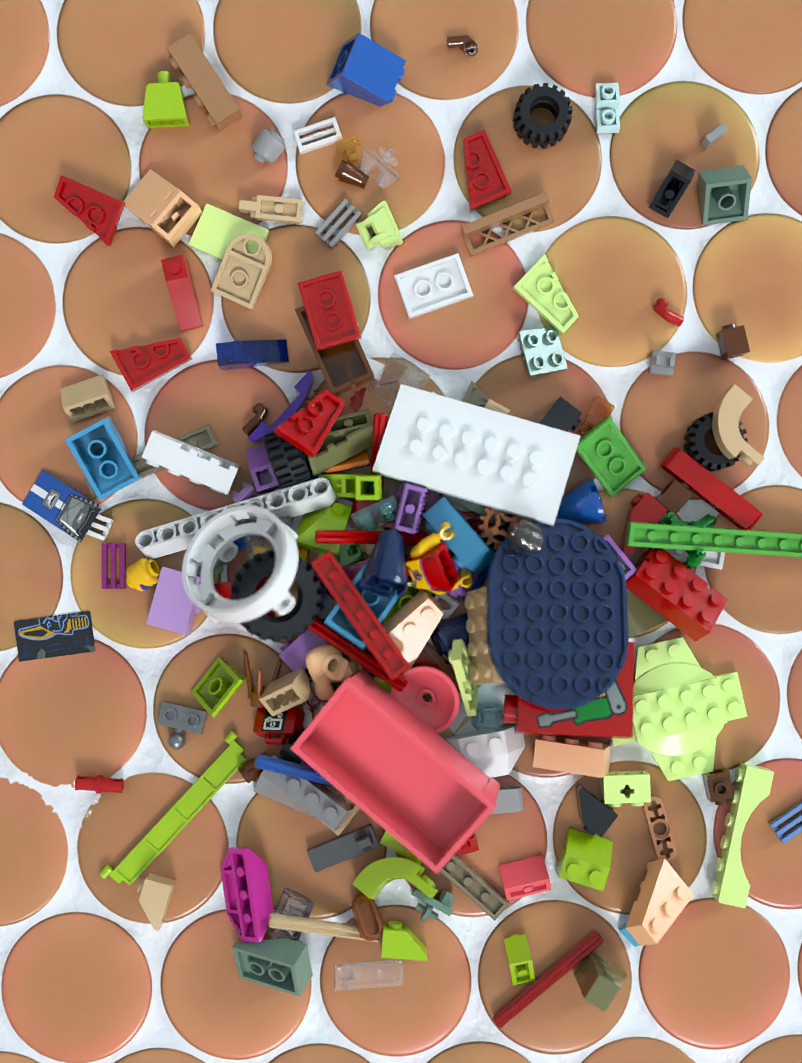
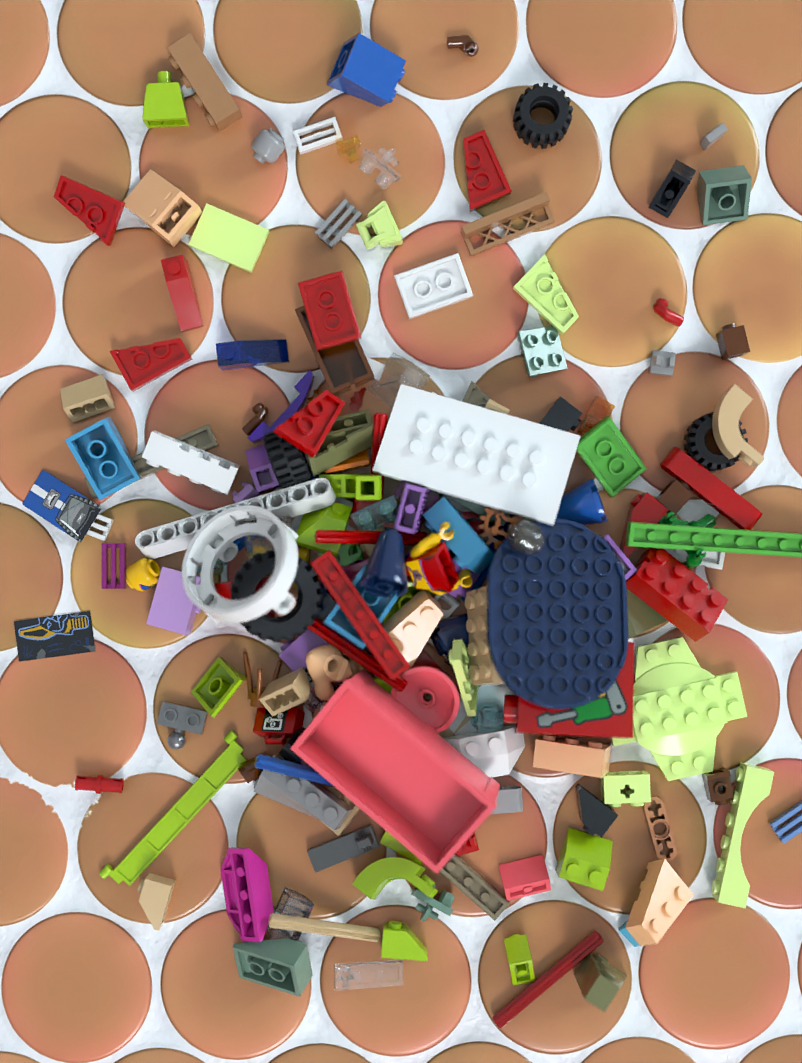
tan tile [211,234,272,310] -> none
tan hinge [239,195,303,224] -> none
reddish brown cone [335,160,369,189] -> none
dark orange tile [351,894,383,941] -> none
light aqua slope [595,83,620,134] -> none

